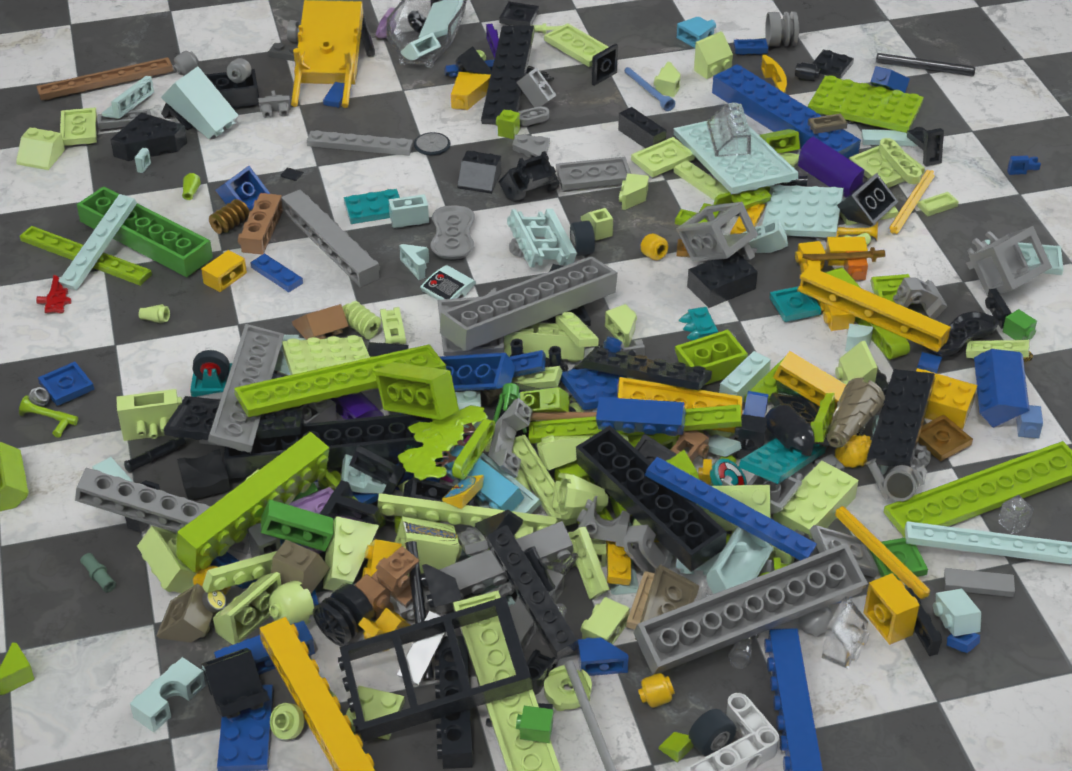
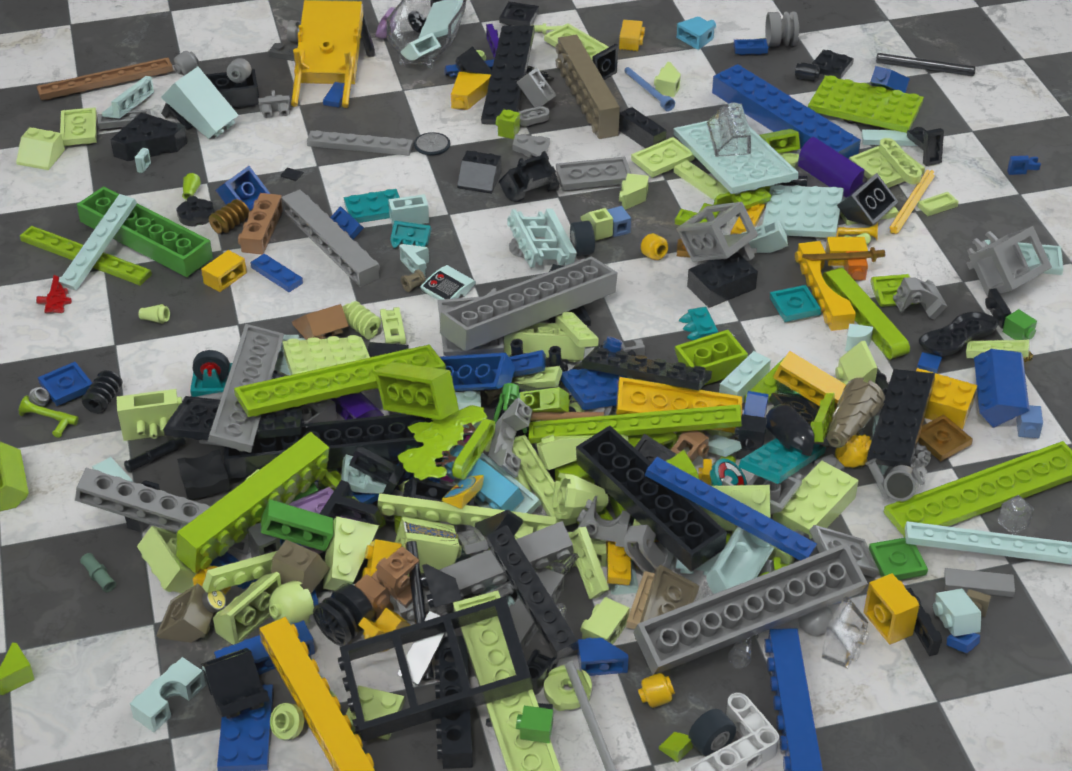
light grey plate [430,205,475,259] -> none
black pin [523,546,556,592] -> none
blue brick [596,397,686,436] -> none
yellowish green slope [605,304,637,348] -> none
yellowish green slope [694,31,733,79] -> none
yellow slope [761,55,787,94] -> none
yellow tile [797,266,951,352] -> none
dark tan tile [807,114,848,134] -> none
yellow axle [835,506,930,599] -> none
none -> black piece [82,370,123,414]
none -> black plate [176,196,214,227]
none -> blue plate [330,206,364,240]
none -> teal plate [391,221,432,248]
none -> dark tan bush [400,269,426,292]
none -> dark tan brick [555,34,620,139]
none -> medium blue brick [607,206,631,237]
none -> yellow brick [619,20,645,51]
none -> dark tan plate [967,589,991,617]

